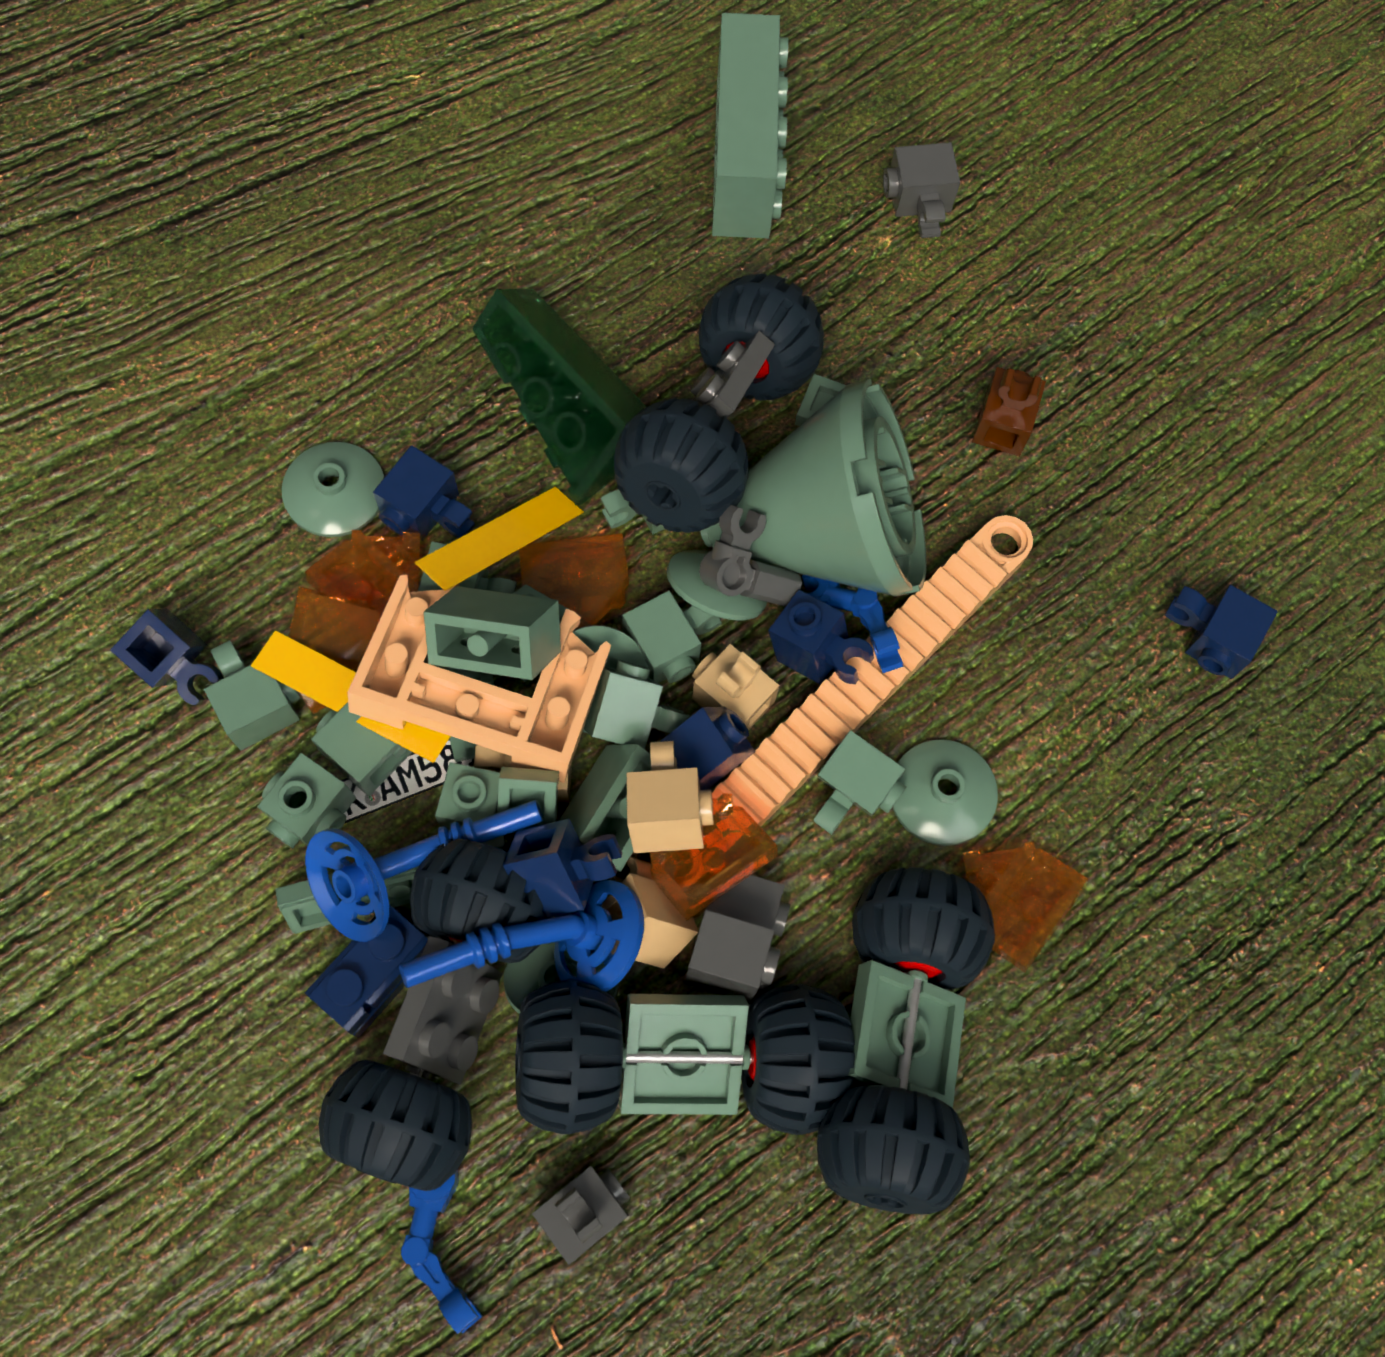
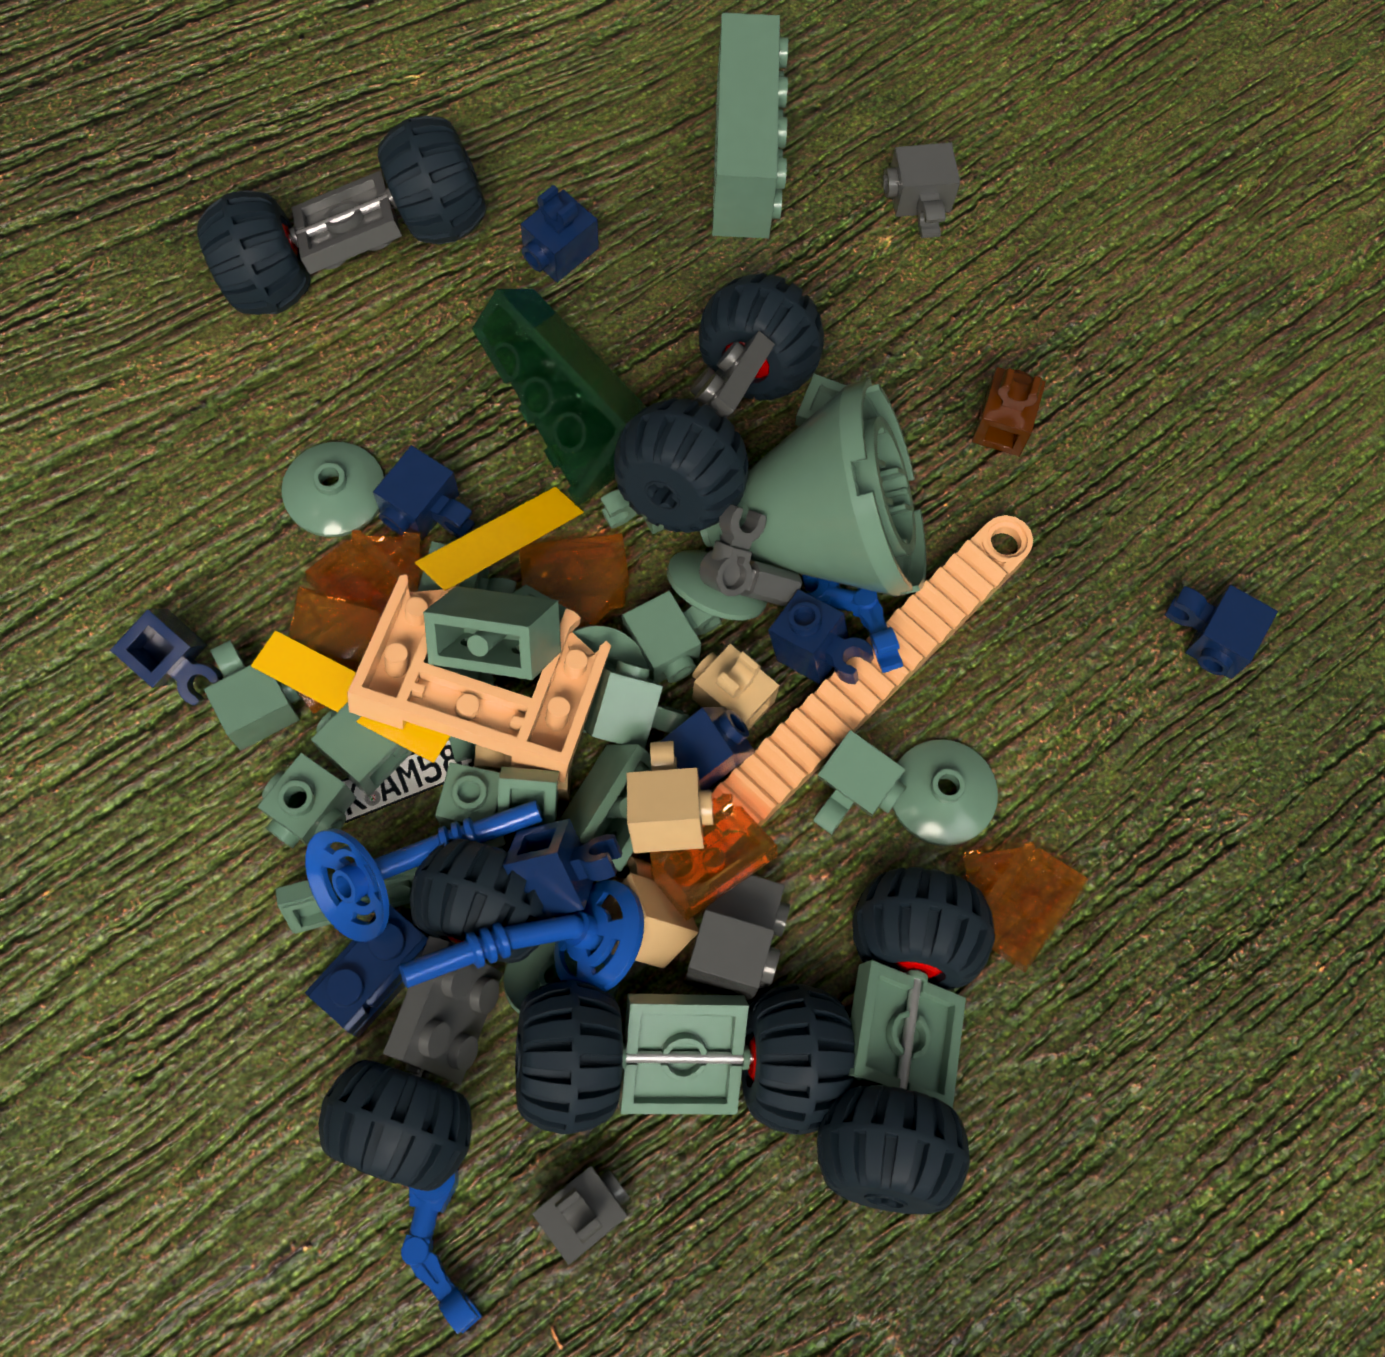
none -> black plate [197,115,486,315]
none -> dark blue brick [520,185,599,283]

